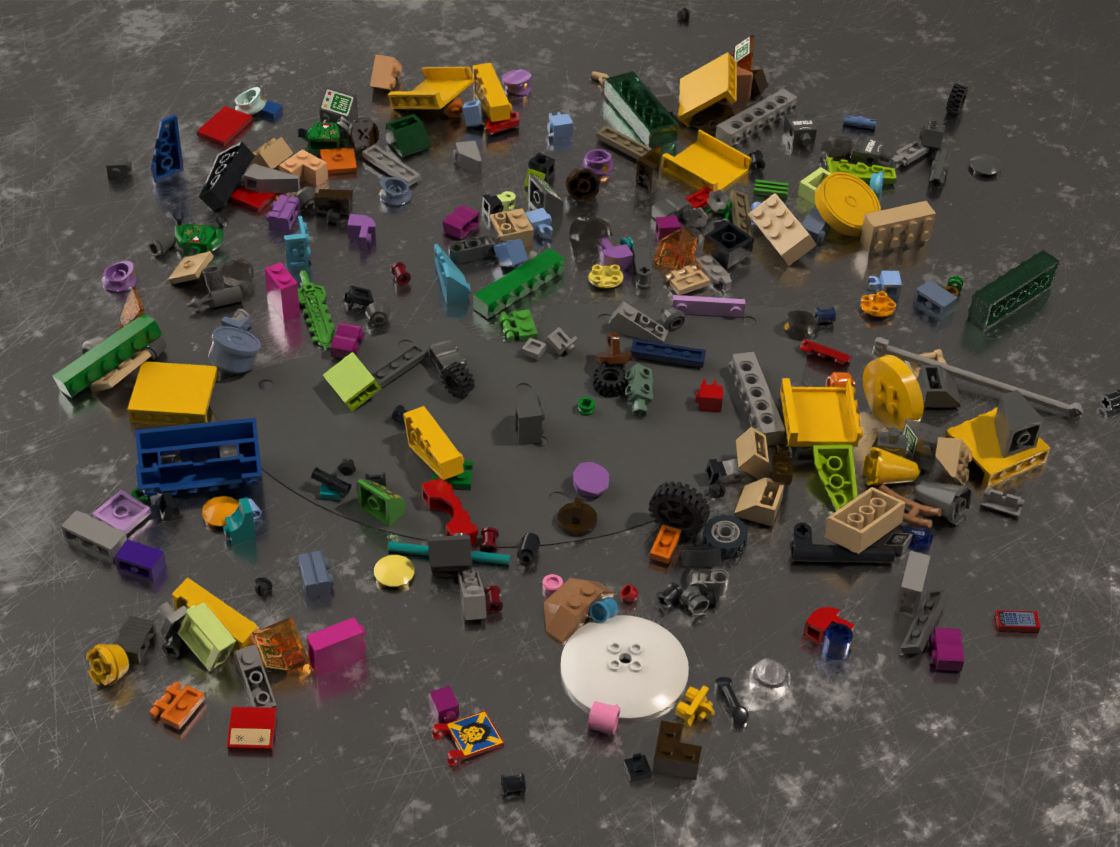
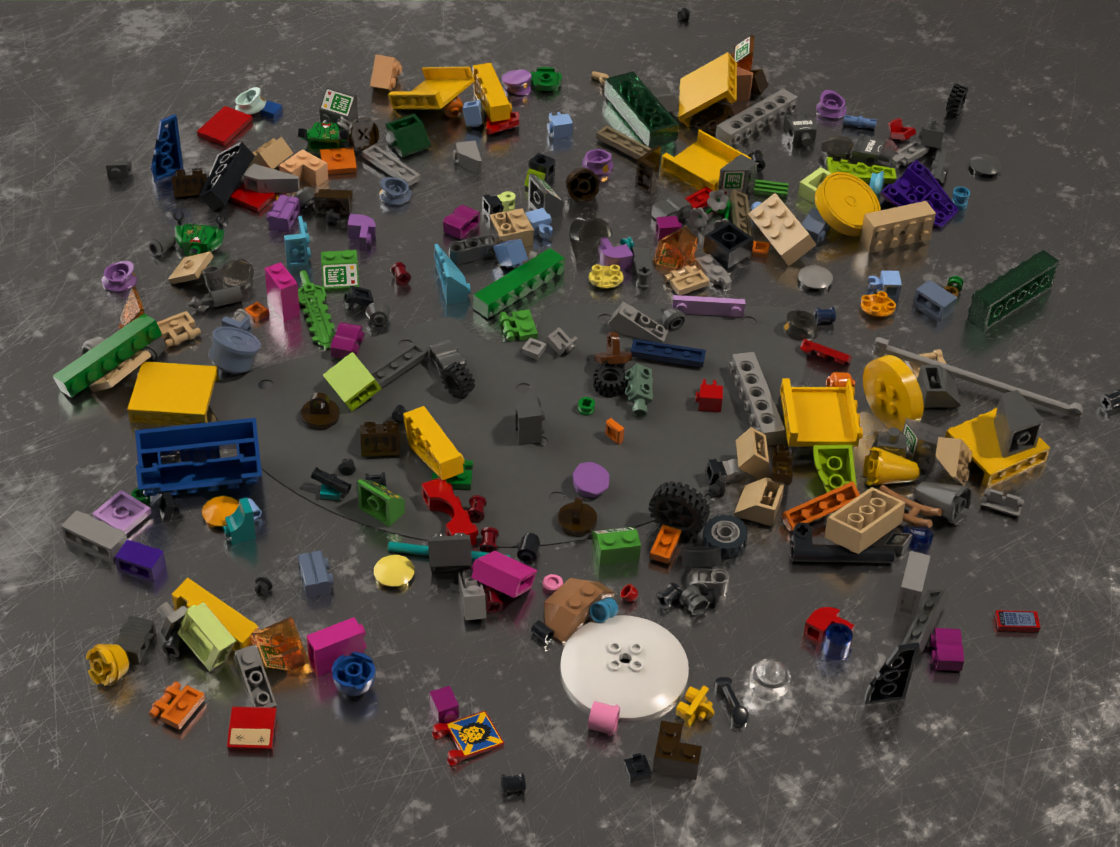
none -> tan plate [157,311,201,347]
none -> dark brown bracket [172,168,207,197]
none -> orange tile [243,301,269,323]
none -> dark brown tile [301,392,340,430]
none -> slope [321,250,359,291]
none -> blue cylinder [332,652,376,696]
none -> dark brown bracket [360,421,401,457]
none -> dark red bush [467,495,487,522]
none -> dark pink brick [471,551,537,598]
none -> green plate [530,67,562,92]
none -> black hinge [531,620,555,643]
none -> bright green slope [592,527,641,565]
none -> orange tile [605,418,624,445]
none -> dark grey slope [718,154,757,197]
none -> orange tile [750,240,770,259]
none -> orange brick [782,481,860,531]
none -> light grey dish [798,265,833,291]
none -> medium lavender hat [816,90,847,120]
none -> black wedge [863,642,920,705]
none -> dark purple wedge [880,160,959,229]
none -> red bracket [888,118,916,141]
none -> dark azure wheel [951,187,970,210]

